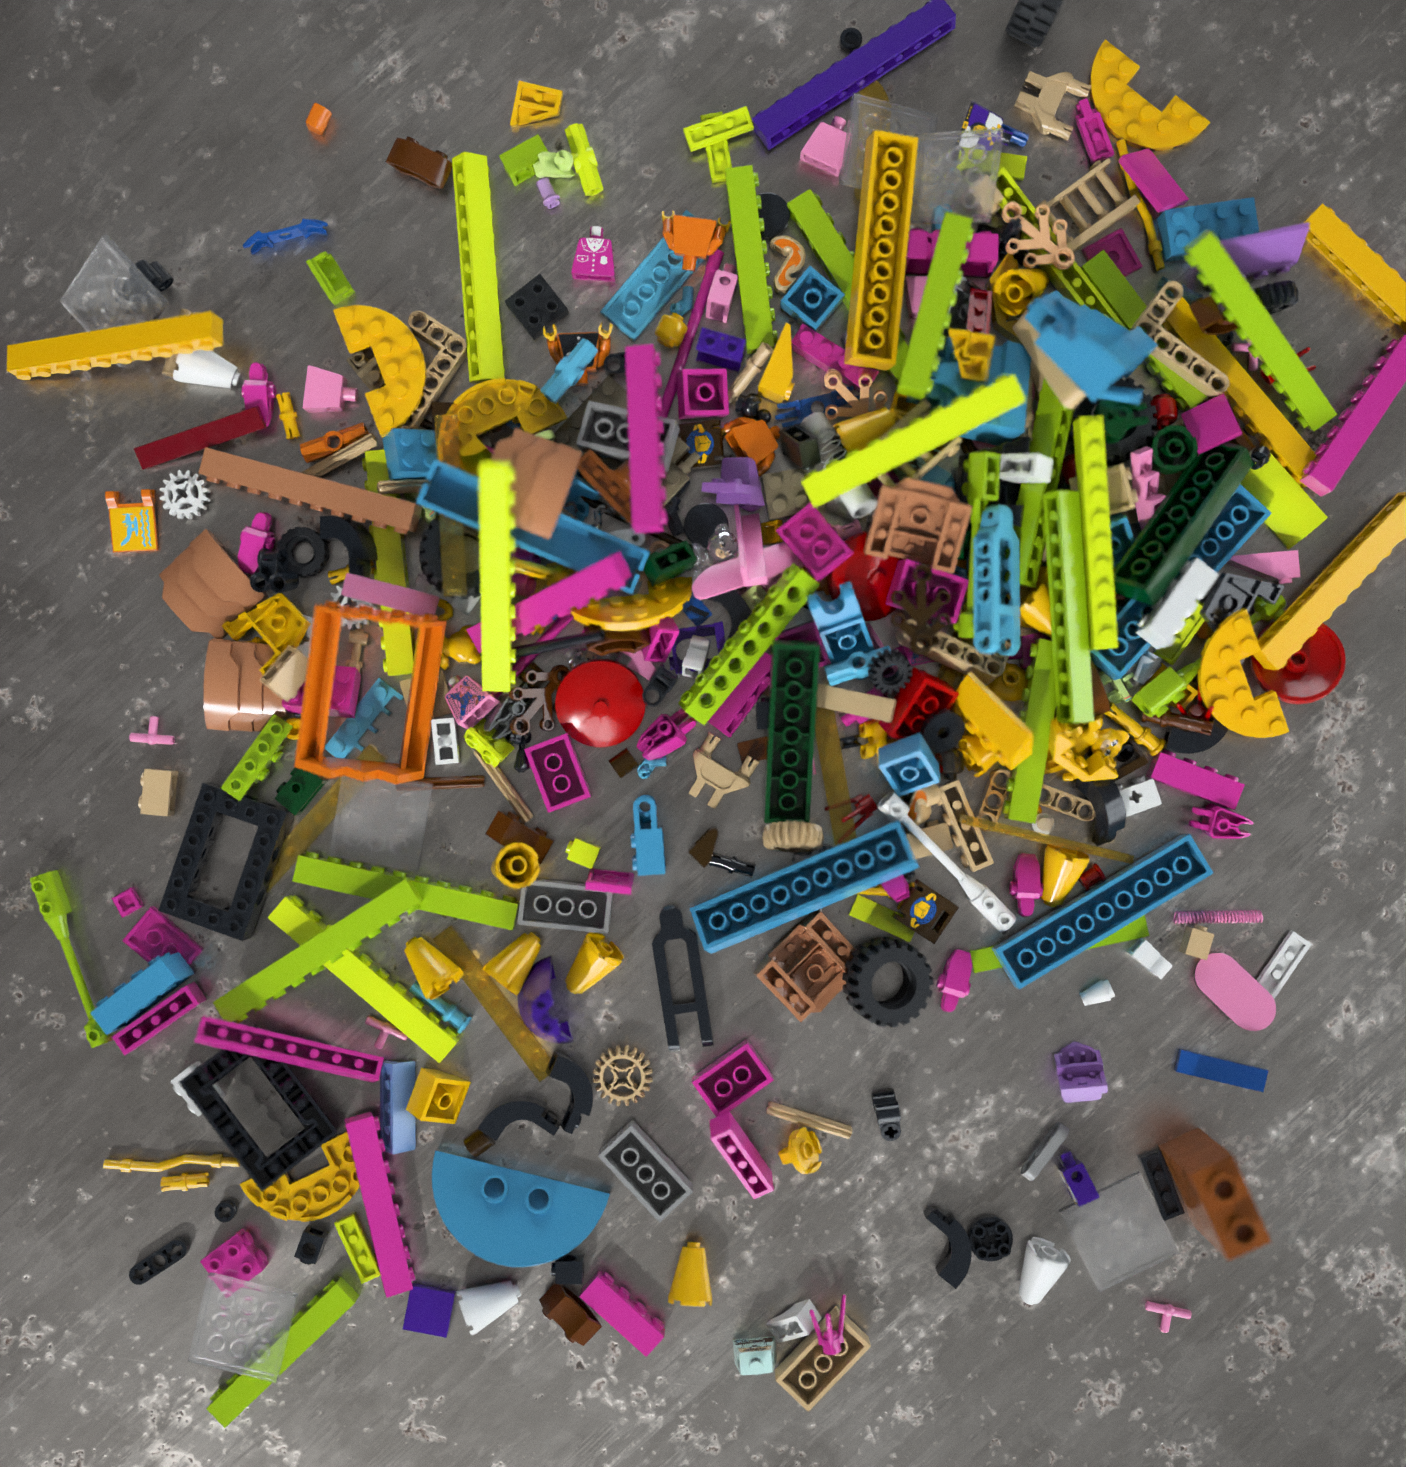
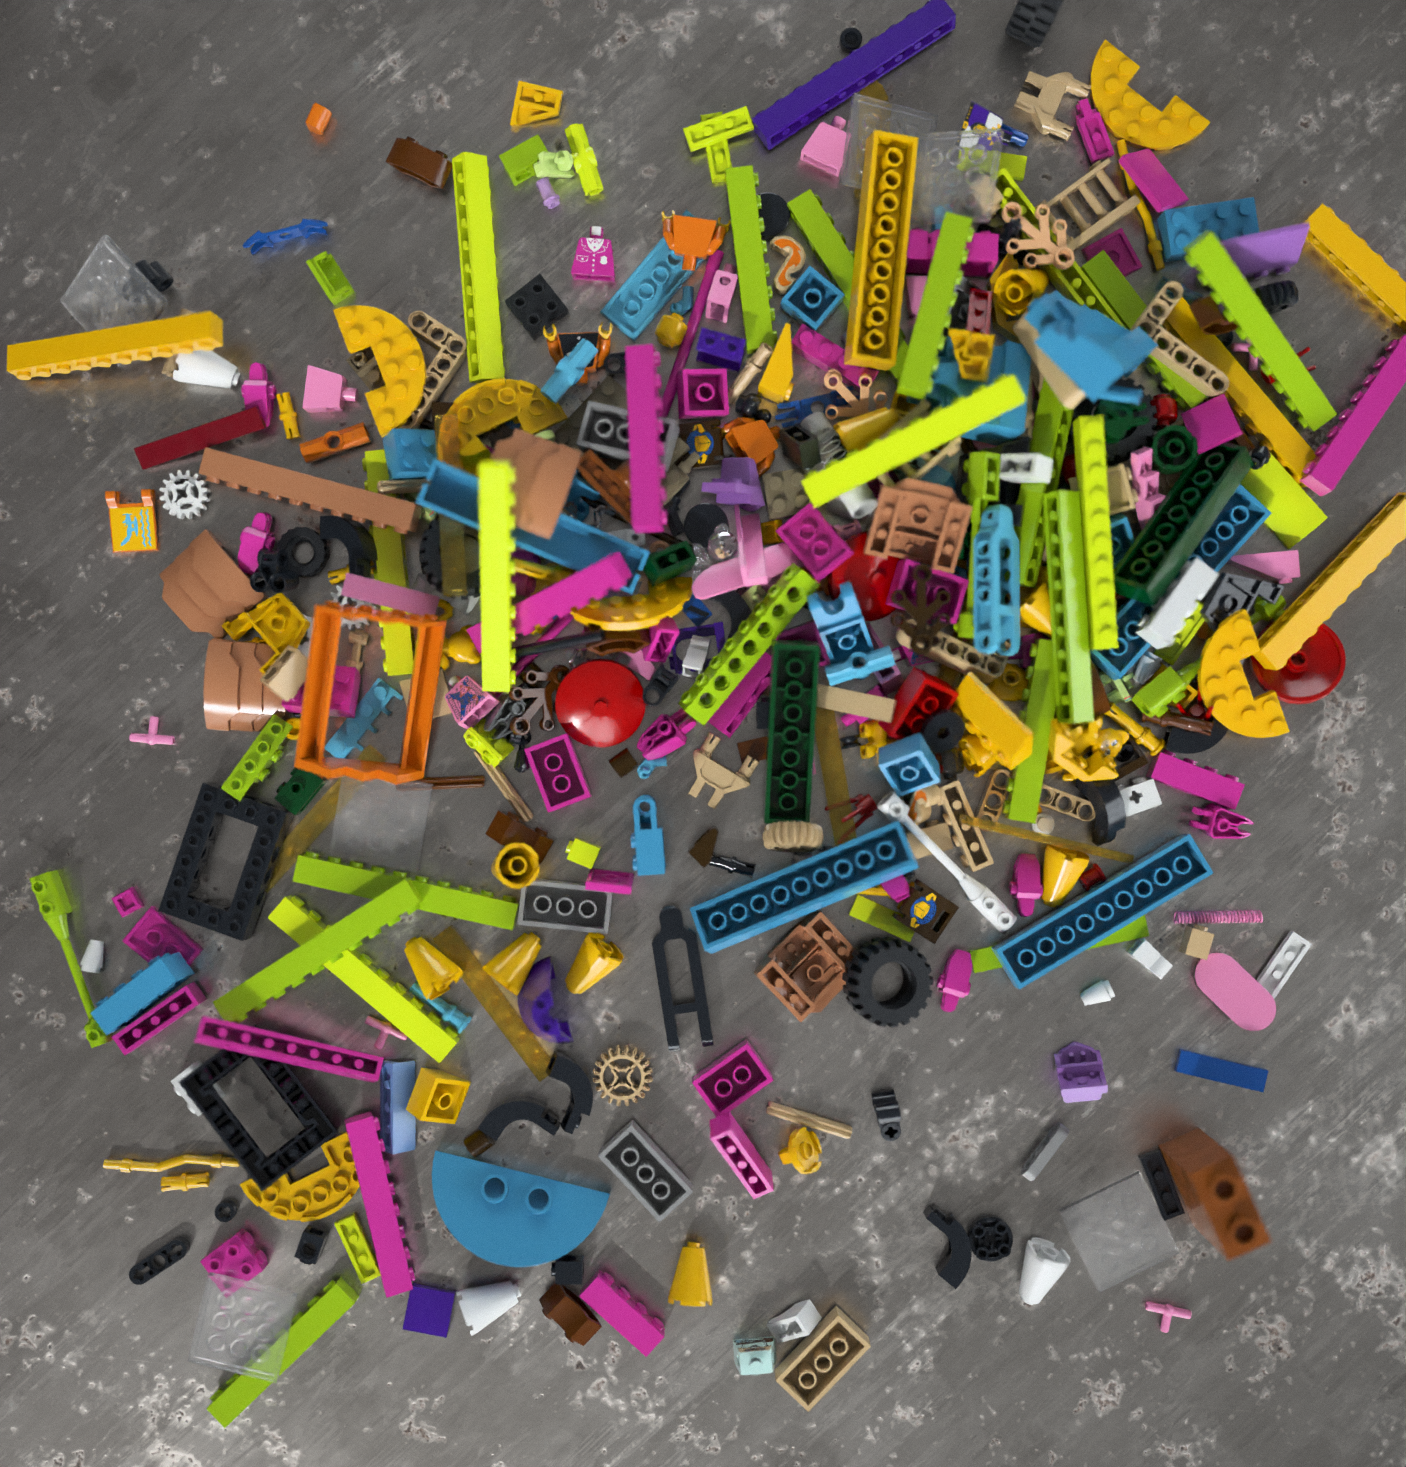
tan brick [138,768,179,816] -> none
tan axle [301,433,378,478] -> none
white brick [431,718,460,765] -> none
dark pink plant [809,1294,846,1355] -> none
black tyre [867,649,912,694] -> none
dark purple torso [1058,1150,1100,1207] -> none
none -> white cone [80,940,104,973]

